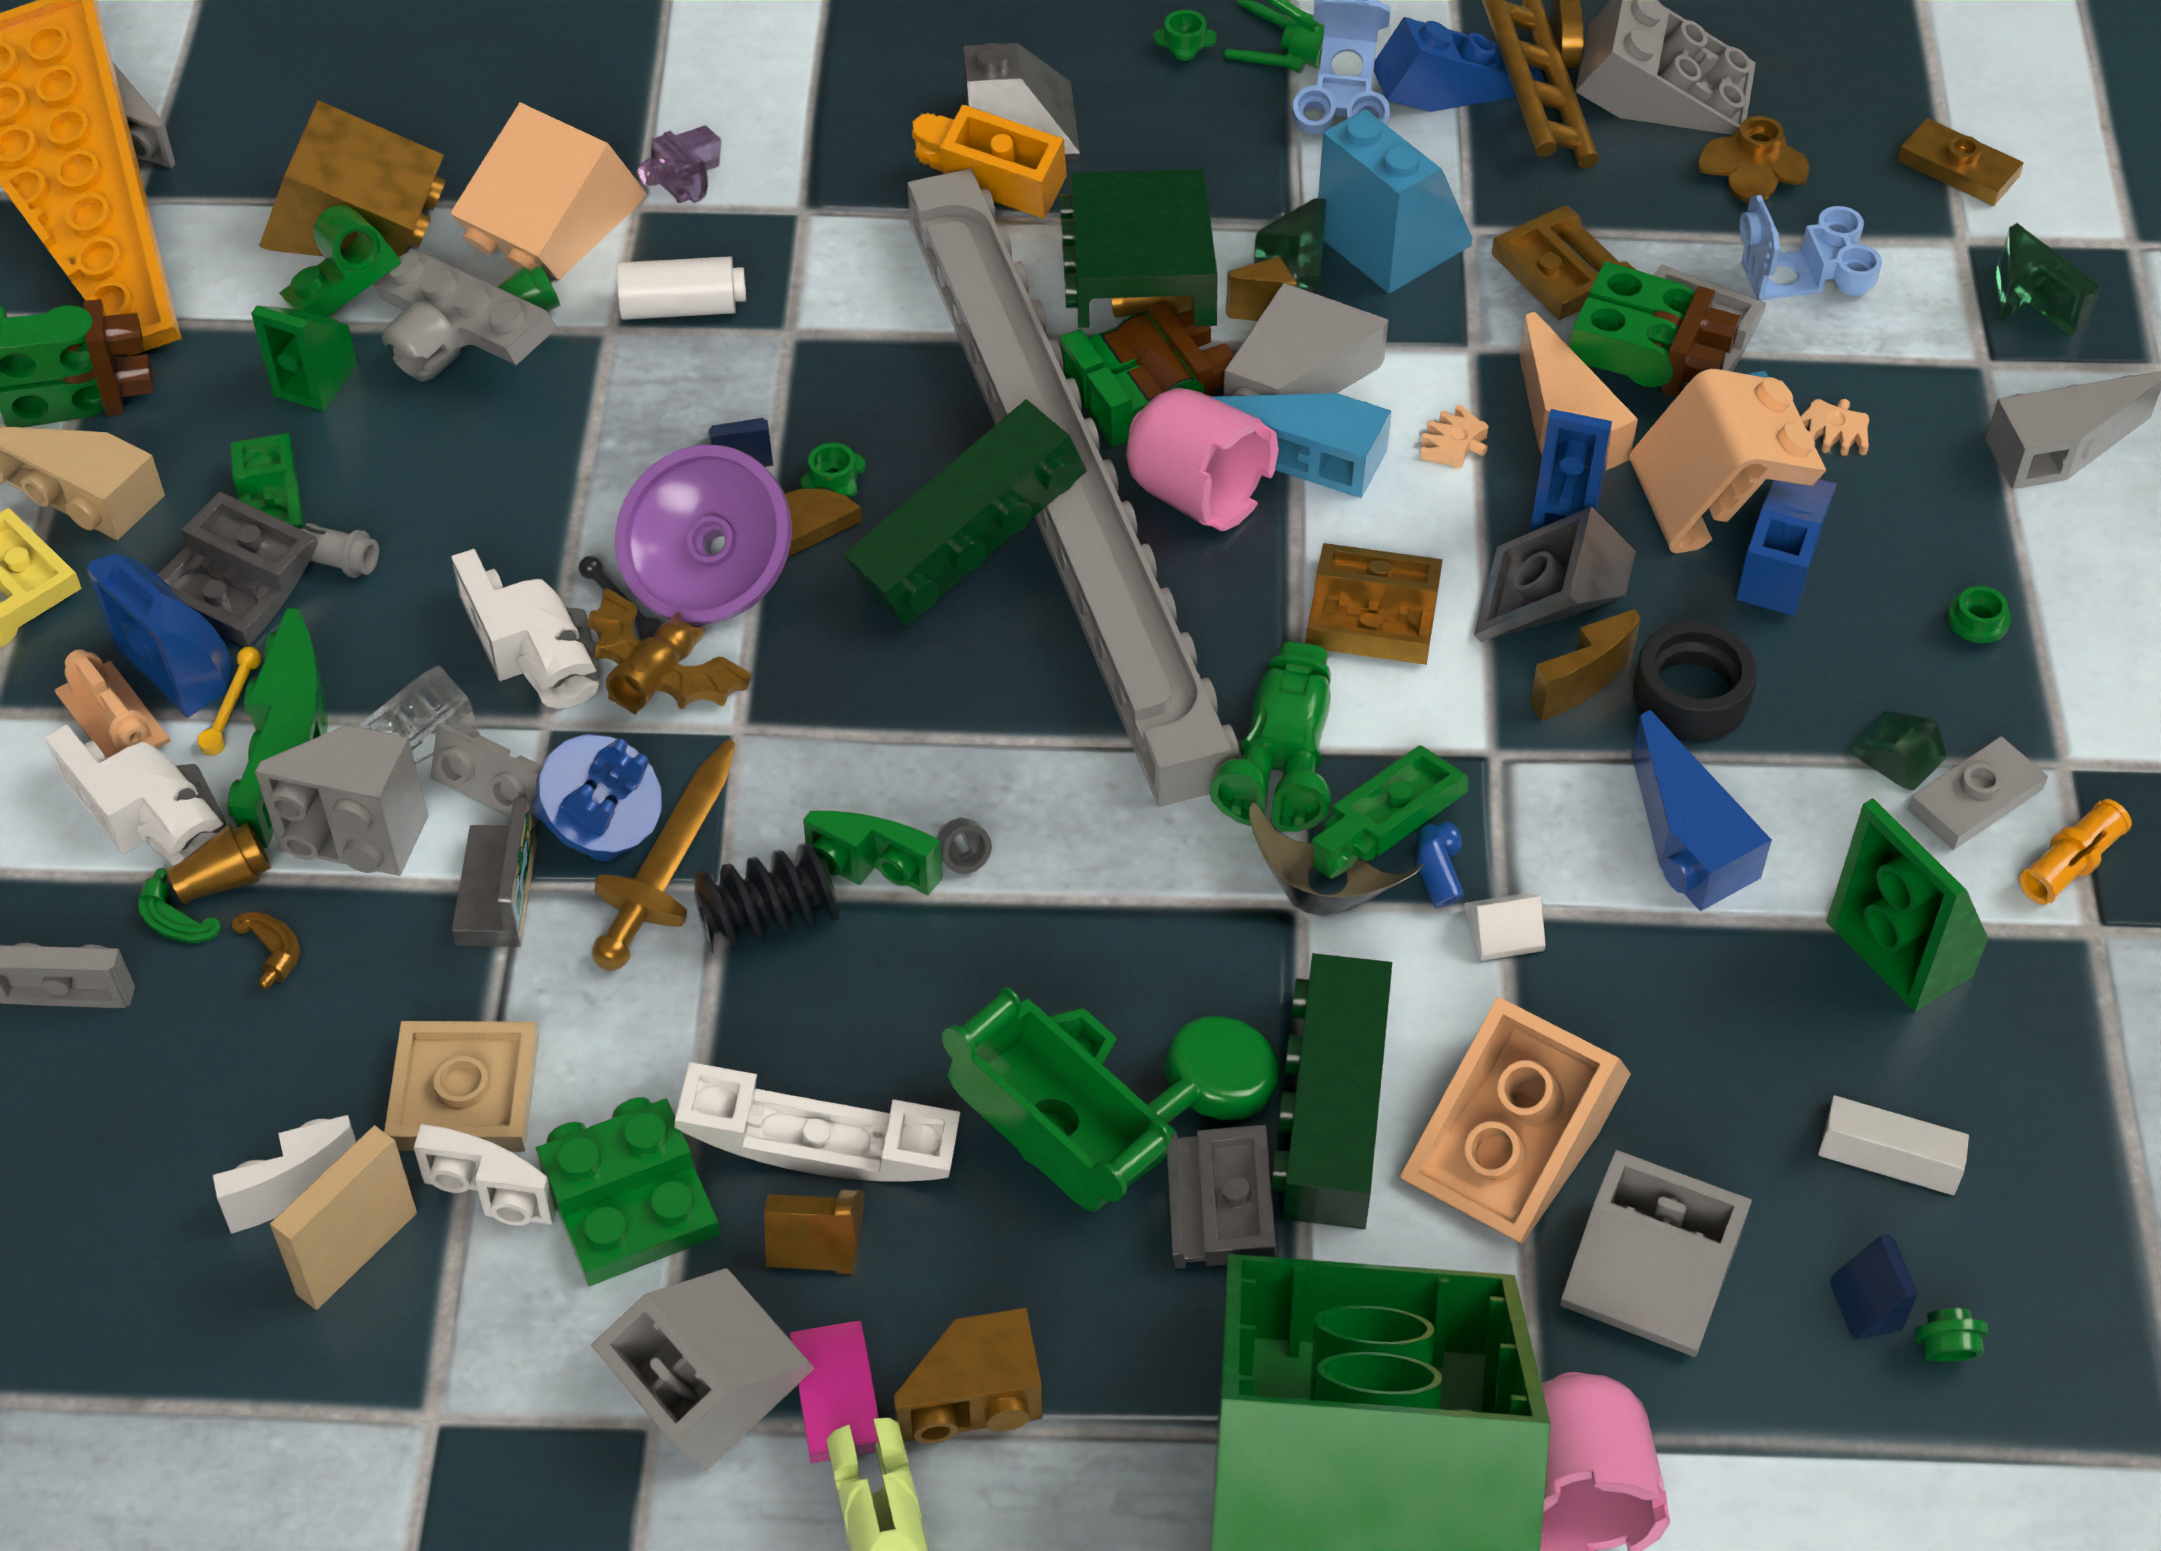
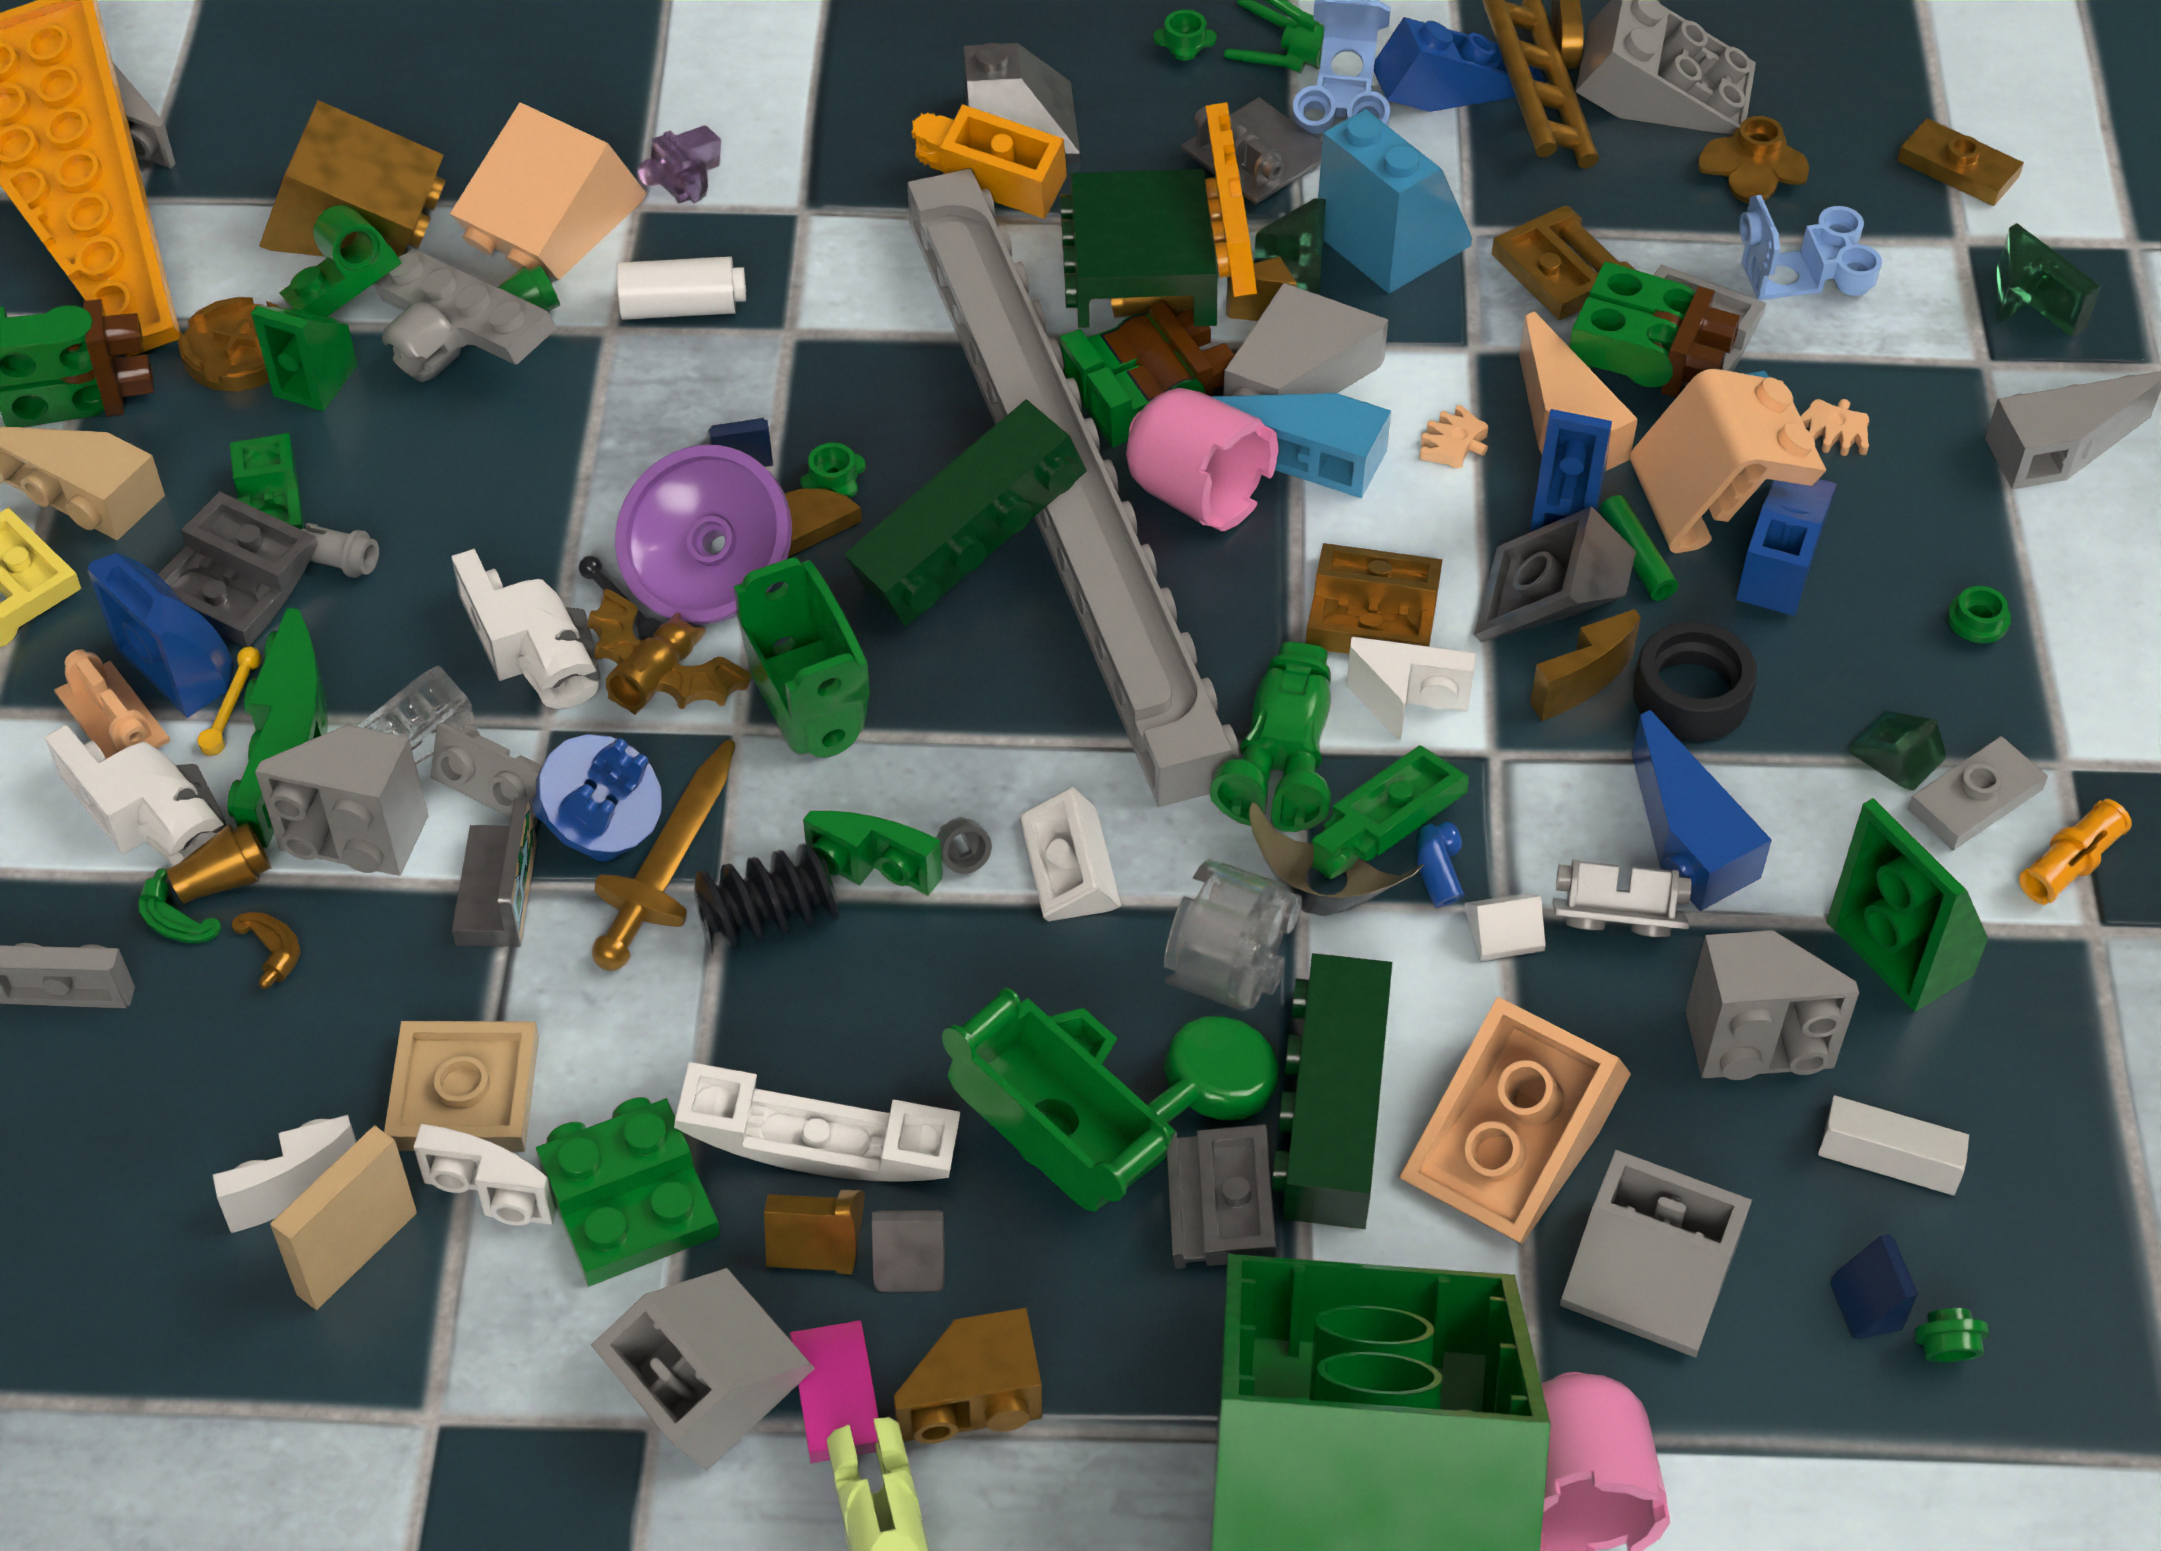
none -> pearl gold tile [178,297,280,392]
none -> green piece [734,558,870,758]
none -> flat silver slope [872,1210,945,1293]
none -> white slope [1019,787,1121,922]
none -> clear brick [1164,859,1302,1011]
none -> flat silver hinge [1181,97,1322,205]
none -> light orange wing [1205,102,1257,297]
none -> white slope [1346,637,1476,739]
none -> light grey hinge [1552,859,1691,937]
none -> green piece [1599,495,1679,601]
none -> light grey slope [1685,930,1859,1080]

